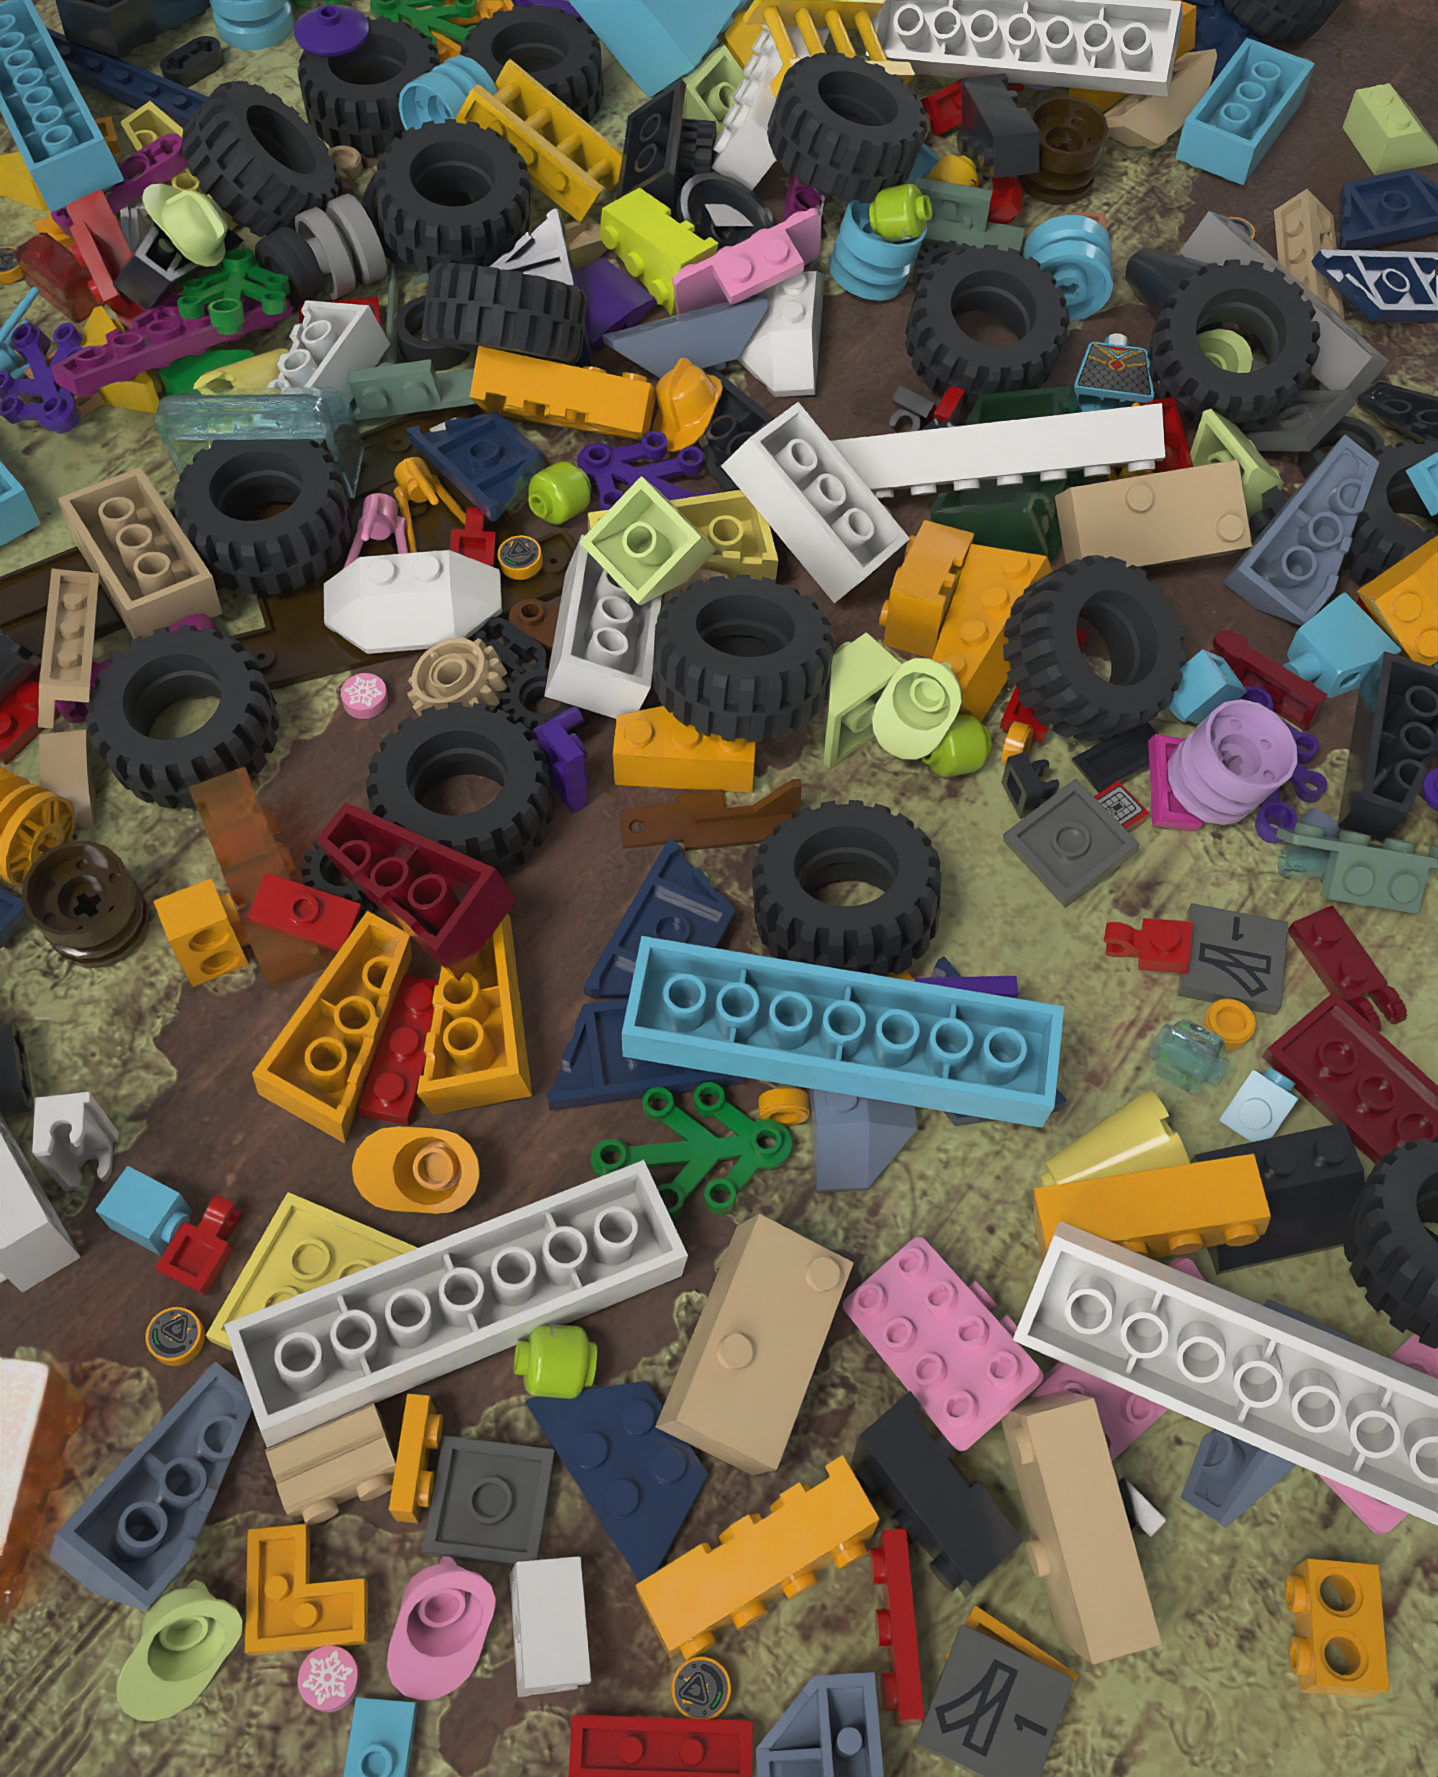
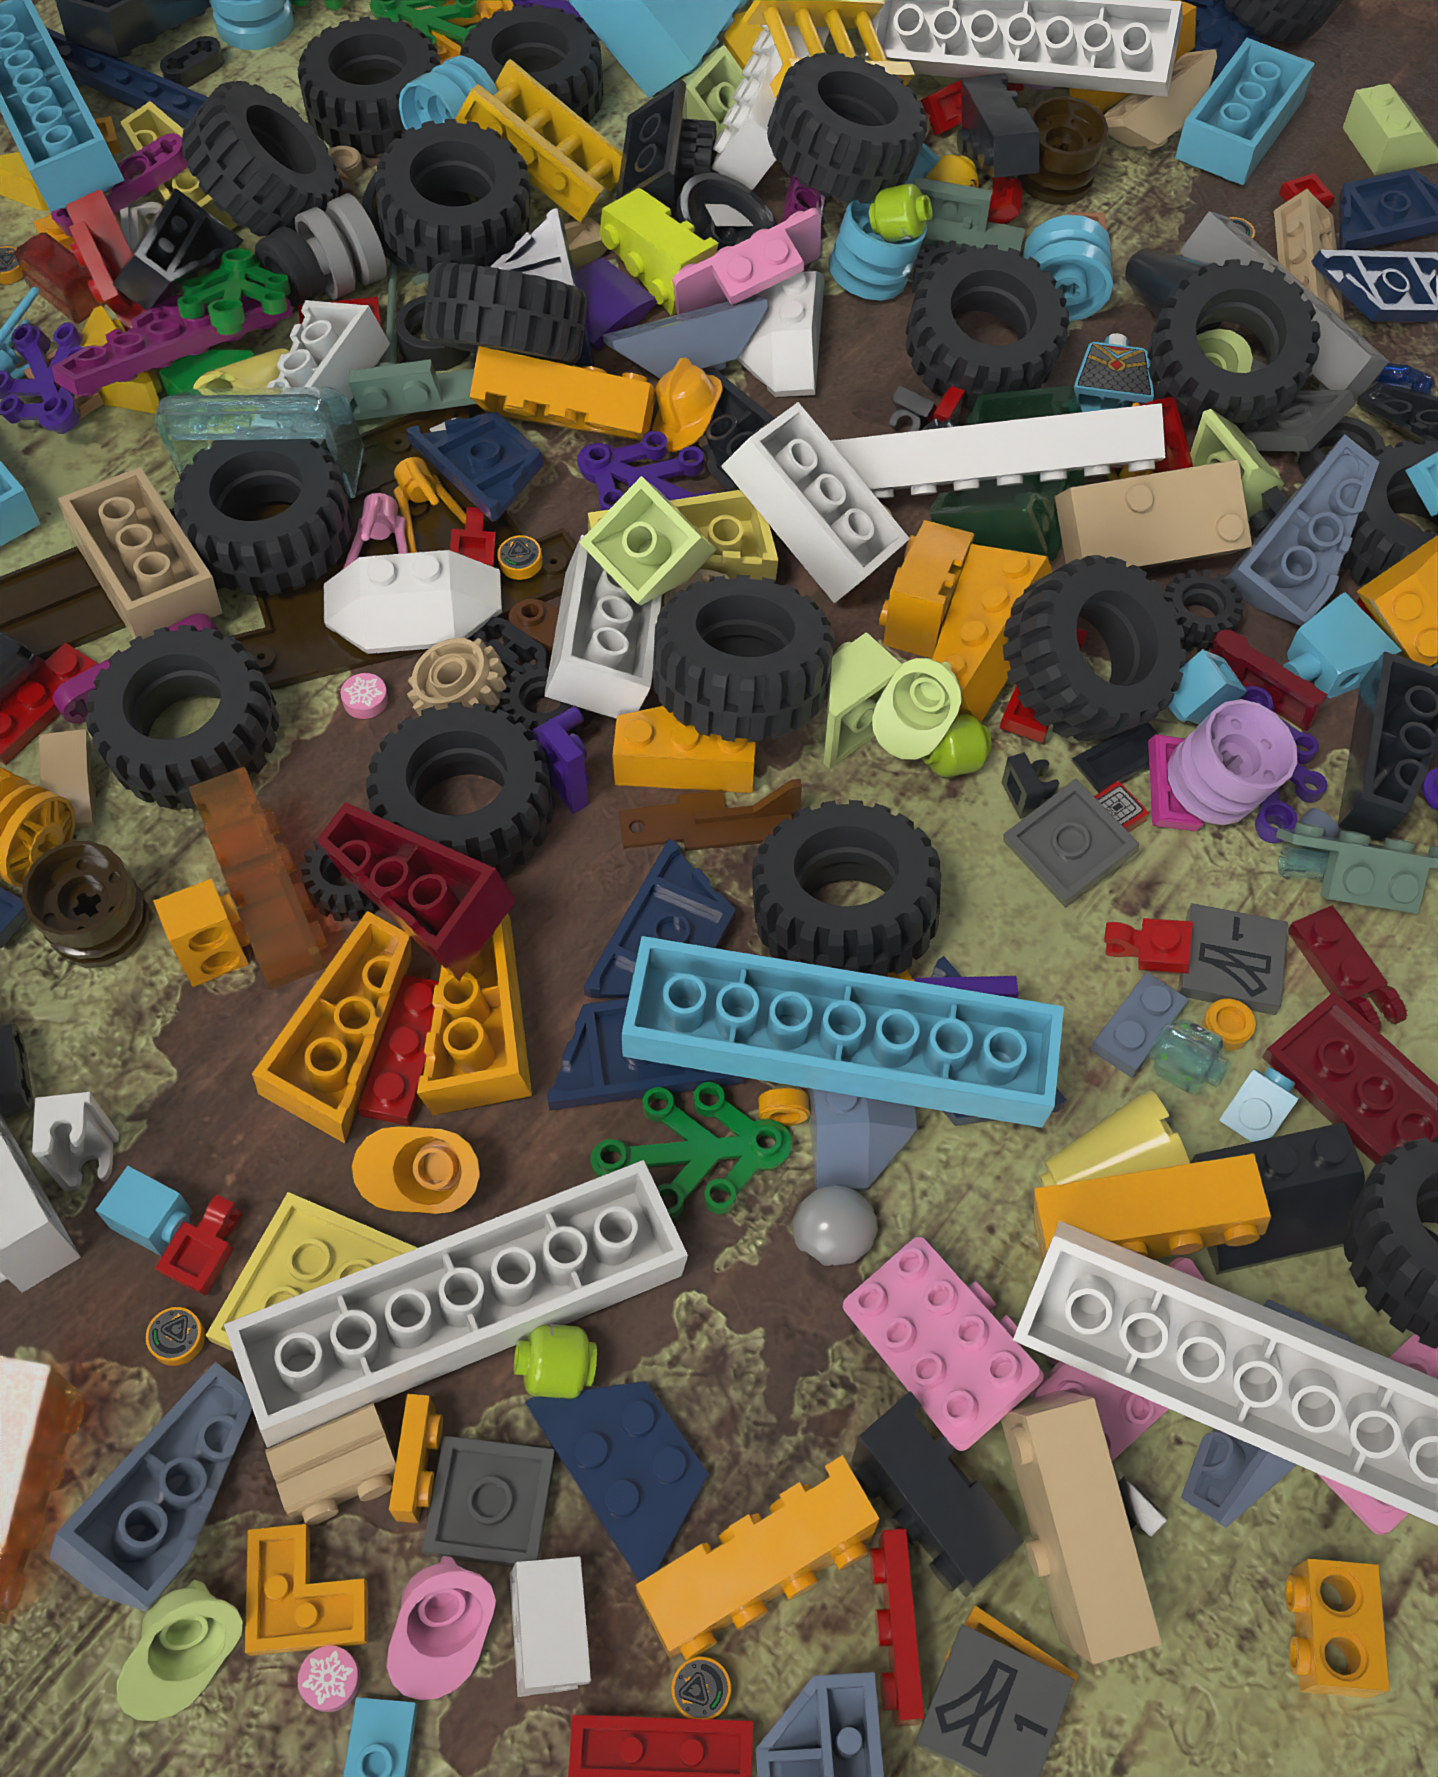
tan fence [38,569,99,728] -> none
yellowish green piece [142,184,228,267] -> none
red plate [247,872,362,952] -> none
dark purple dish [294,5,369,56] -> none
lime head [528,462,591,525] -> none
tan brick [655,1214,854,1475] -> none
light orange tile [1001,721,1033,766] -> none
none -> light grey hair [791,1185,878,1266]
none -> sand blue plate [1090,972,1189,1078]
none -> black tyre [1163,569,1244,654]
none -> red tile [1279,173,1335,209]
none -> clear blue arm [1376,363,1436,395]

